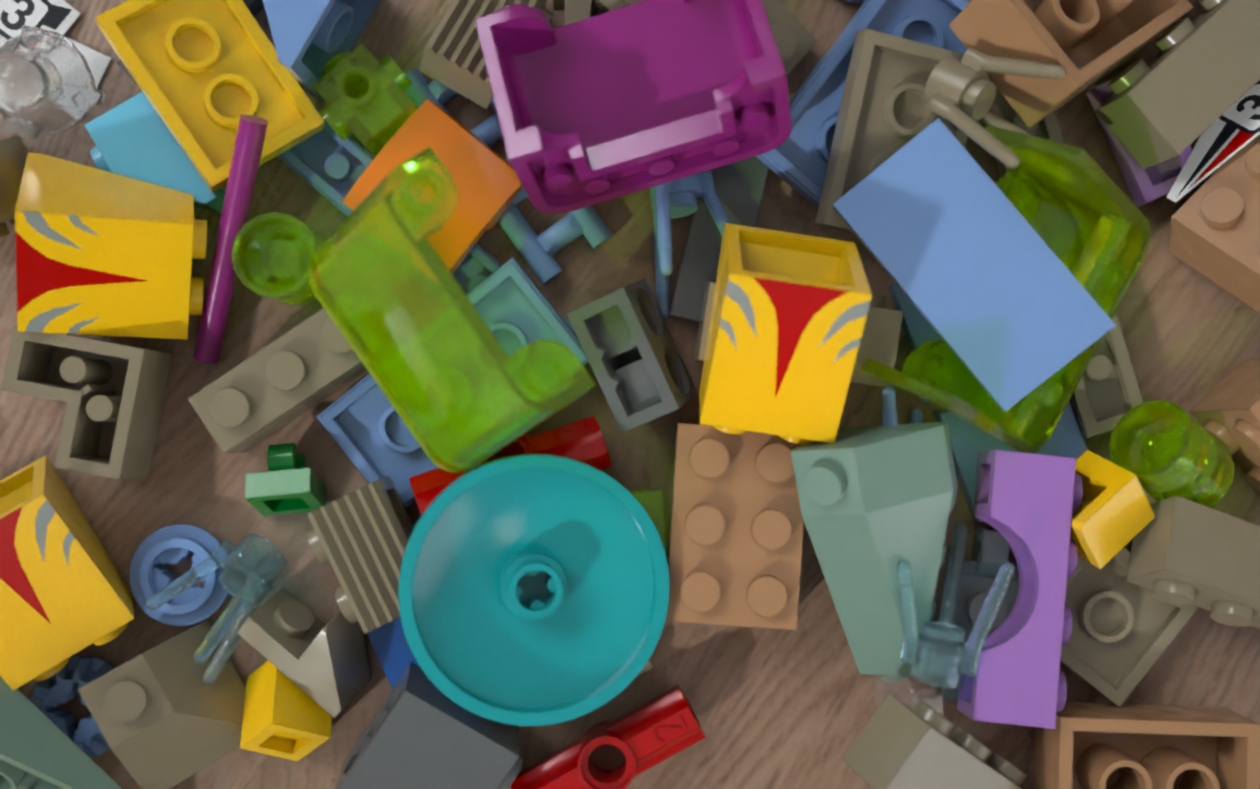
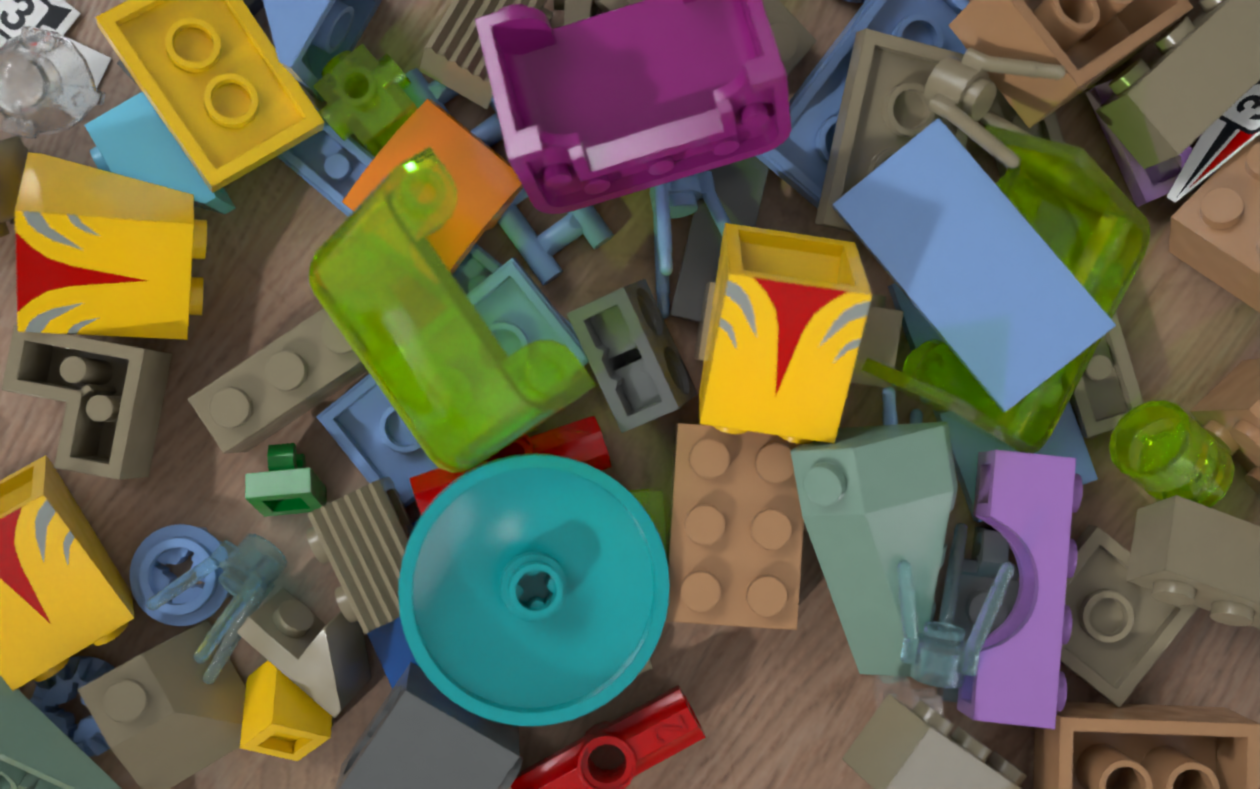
magenta bar [193,114,268,364] -> none
clear neon green wheel [232,212,338,306] -> none
yellow panel [1070,450,1155,569] -> none

